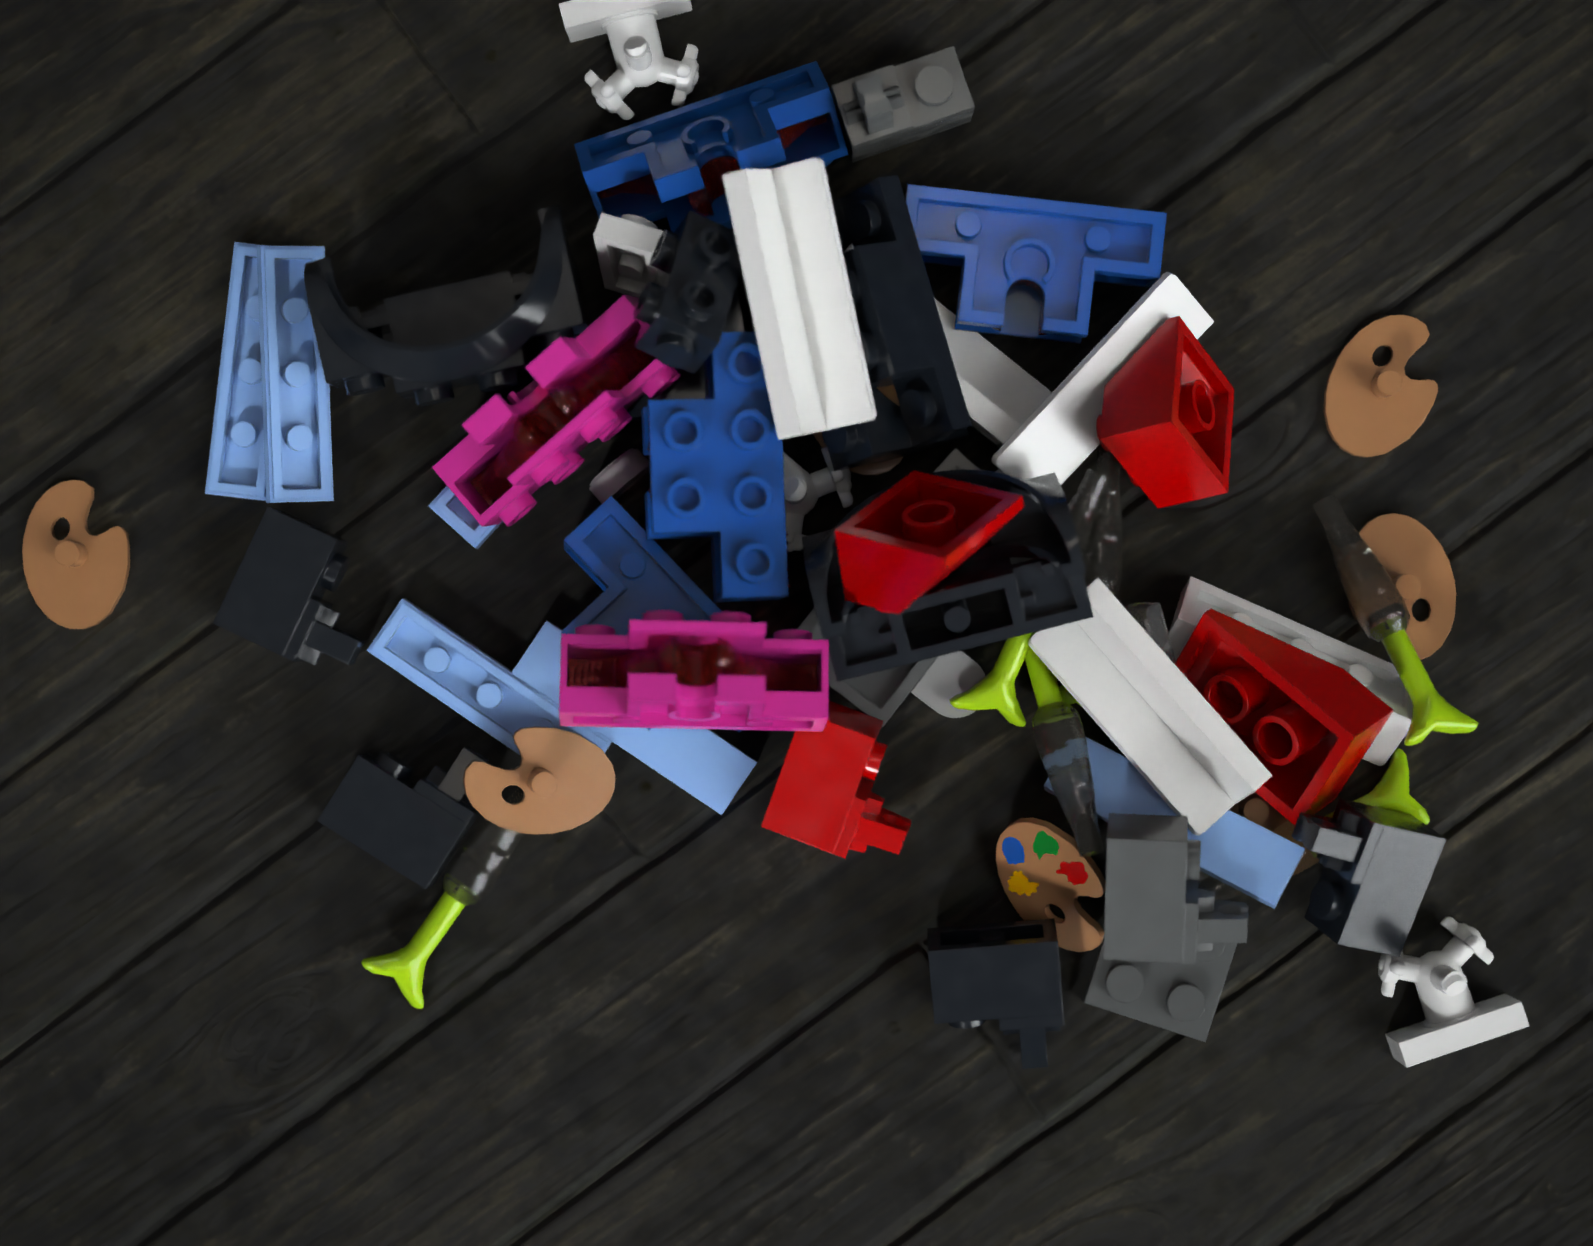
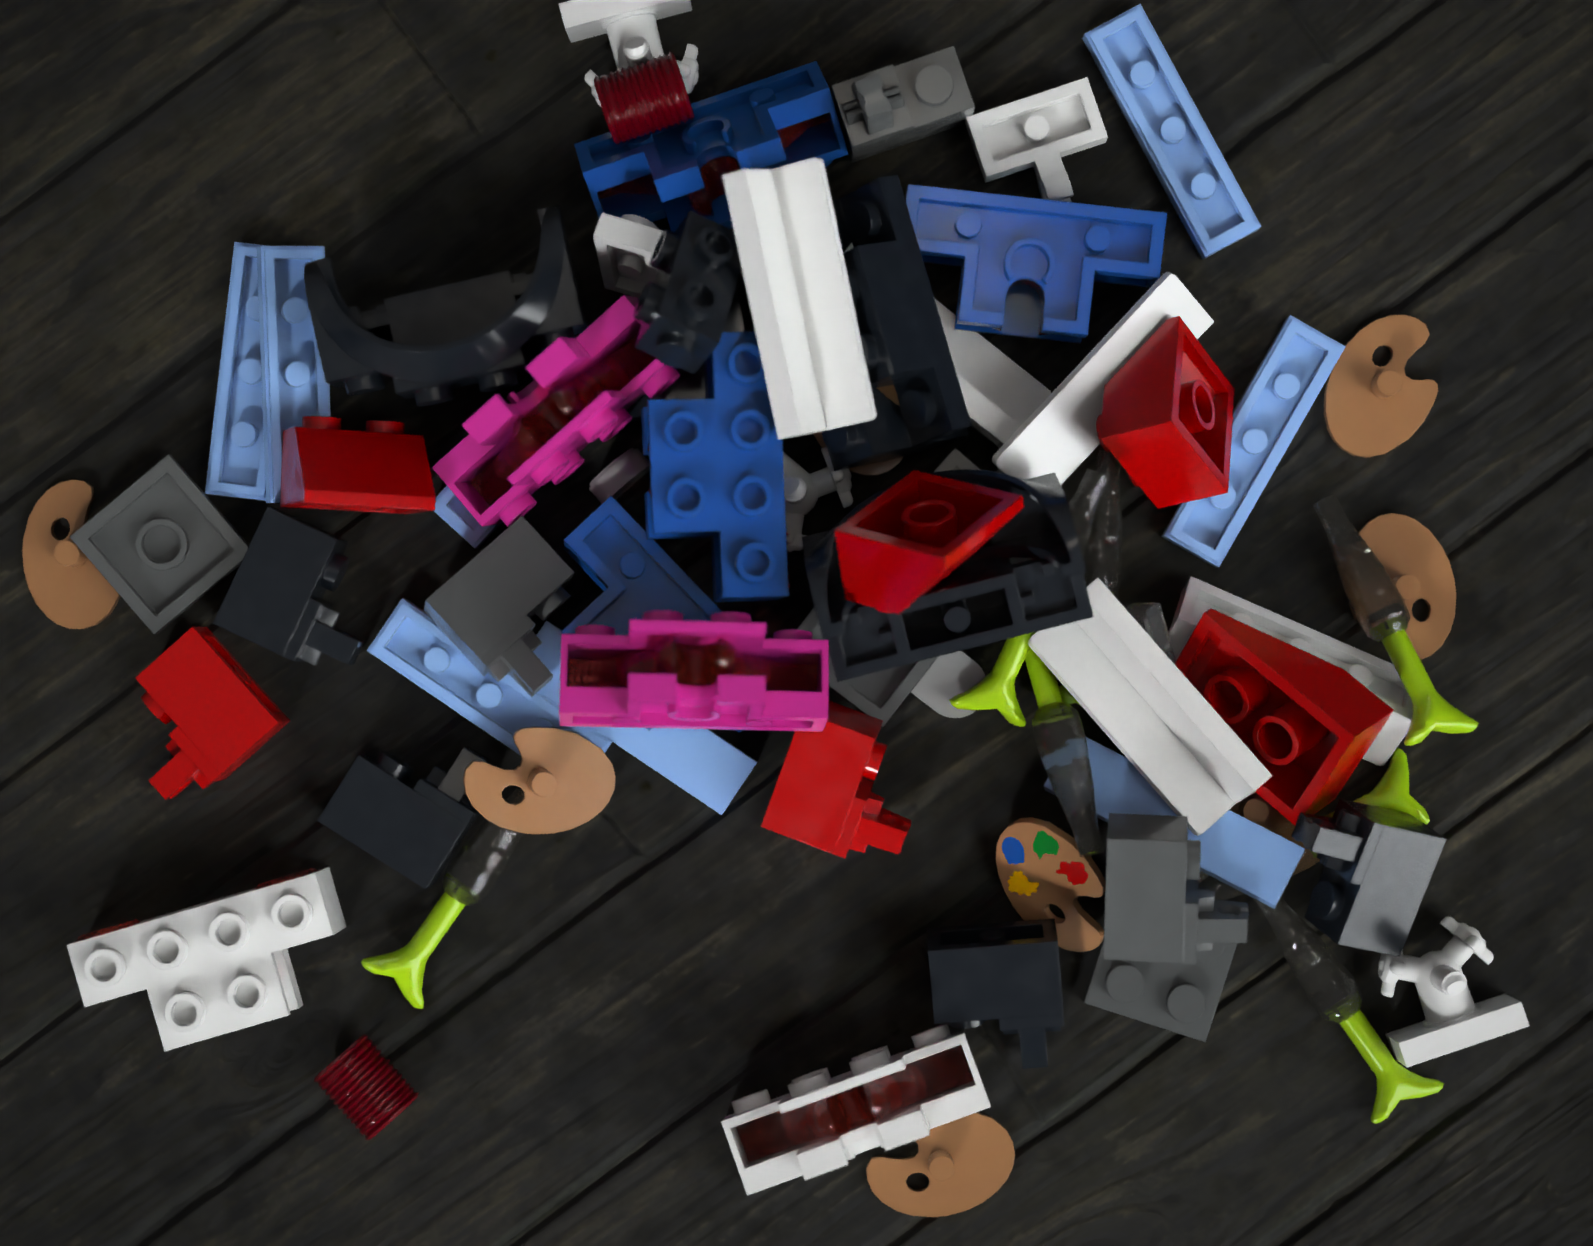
none -> white piece [67,867,346,1052]
none -> dark grey plate [70,454,249,634]
none -> red hinge [135,627,290,800]
none -> red slope [280,416,436,514]
none -> dark red piece [314,1034,419,1140]
none -> dark grey hinge [424,516,574,697]
none -> dark red piece [594,52,695,145]
none -> white piece [721,1024,991,1196]
none -> medium nougat piece [866,1112,1015,1217]
none -> white plate [965,77,1108,202]
none -> light blue tile [1082,4,1261,260]
none -> light blue tile [1161,315,1346,568]
none -> piece [1253,896,1444,1124]

